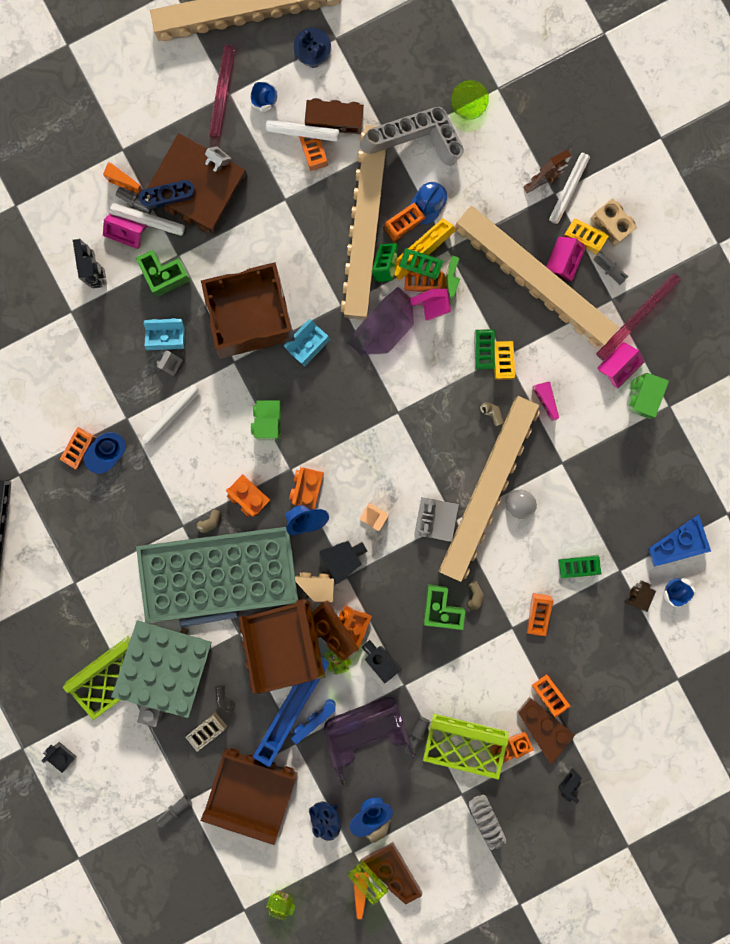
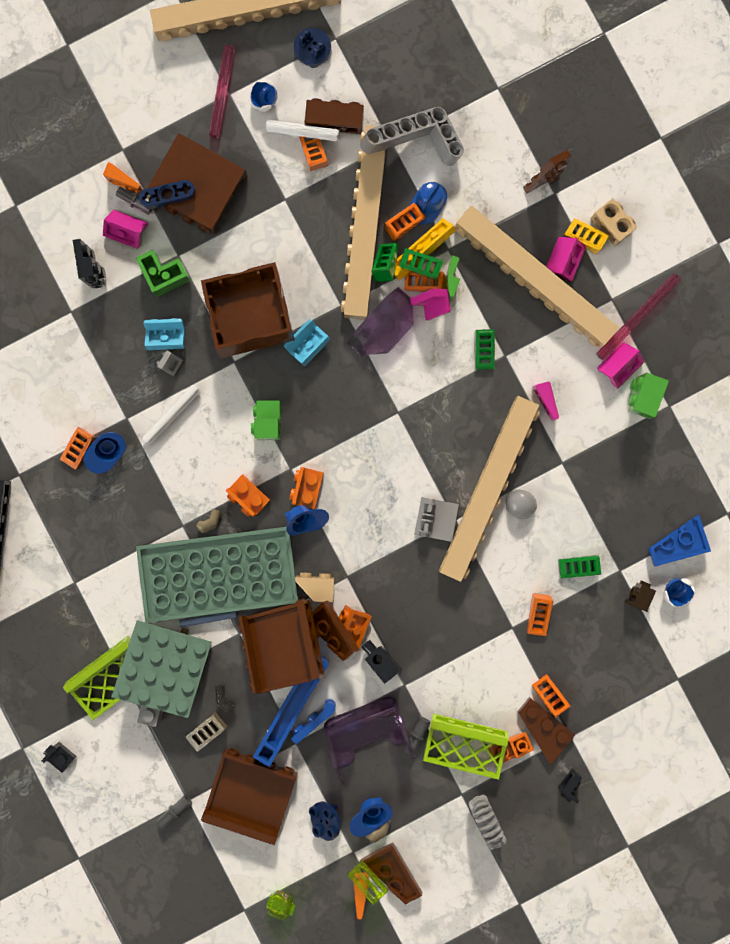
white axle [110,203,185,236] -> none
light grey tile [204,147,232,172] -> none
black torso [319,540,368,584] -> none
clear neon green head [325,649,352,675] -> none
light nougat panel [360,503,389,531] -> none
bright green brick [423,584,465,630] -> none
clear neon green tile [451,80,489,119] -> none
dark tan arm [467,581,484,611] -> none
dark tan arm [480,402,504,426] -> none
yellow slope [494,341,515,380] -> none
white axle [549,153,590,224] -> none
dark grey axle [594,252,628,285] -> none

